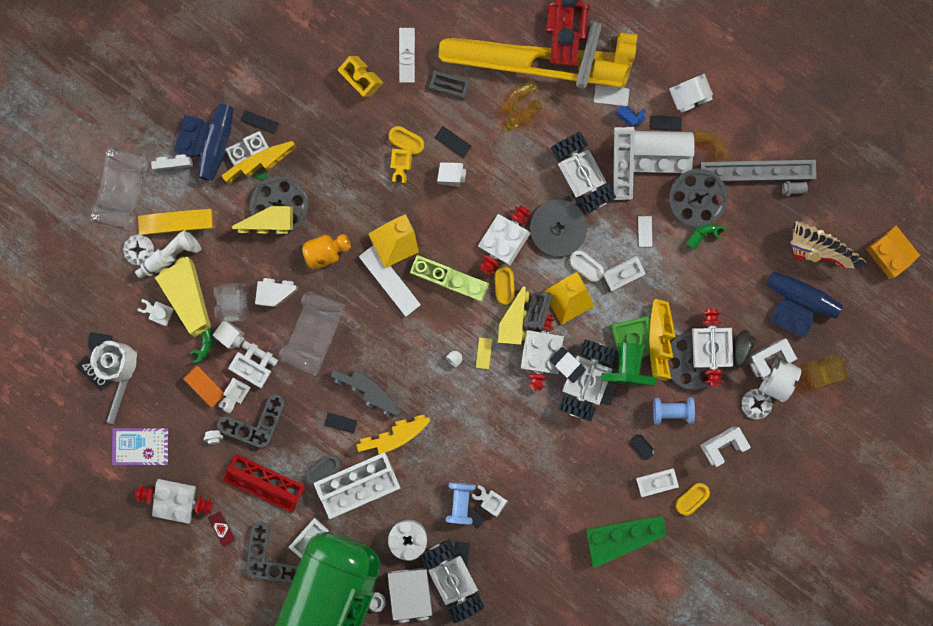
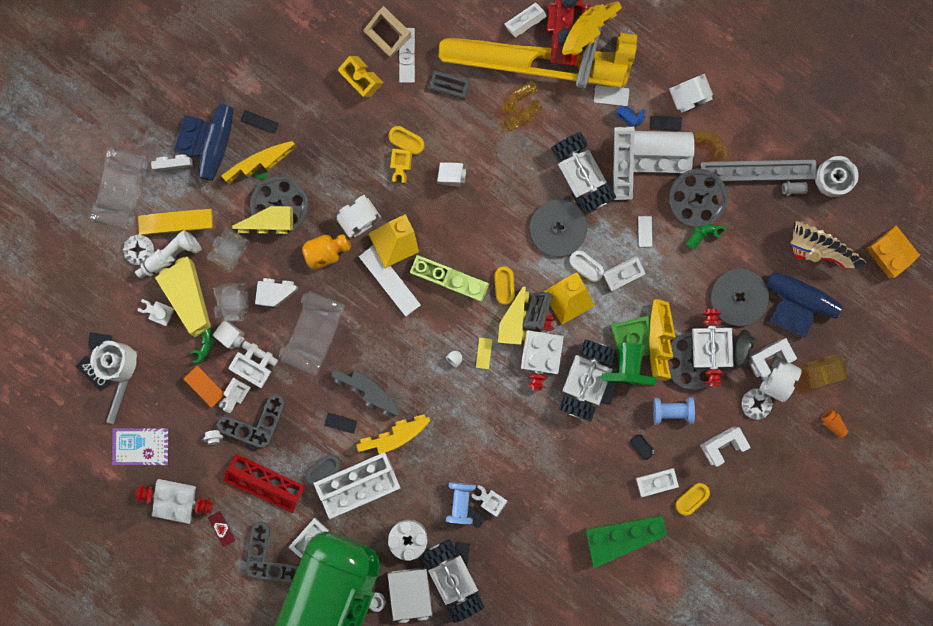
white slope [225,131,269,167] -> none
black sticker [434,126,472,158] -> none
white plate [478,205,531,275] -> none
sticker [550,347,586,383] -> none
none -> clear brick [206,226,250,273]
none -> white brick [337,195,381,239]
none -> tan tile [363,6,412,57]
none -> white plate [505,3,546,37]
none -> yellow slope [562,1,622,55]
none -> dark grey piece [711,269,769,326]
none -> white brick [815,156,858,197]
none -> orange cone [821,409,849,438]

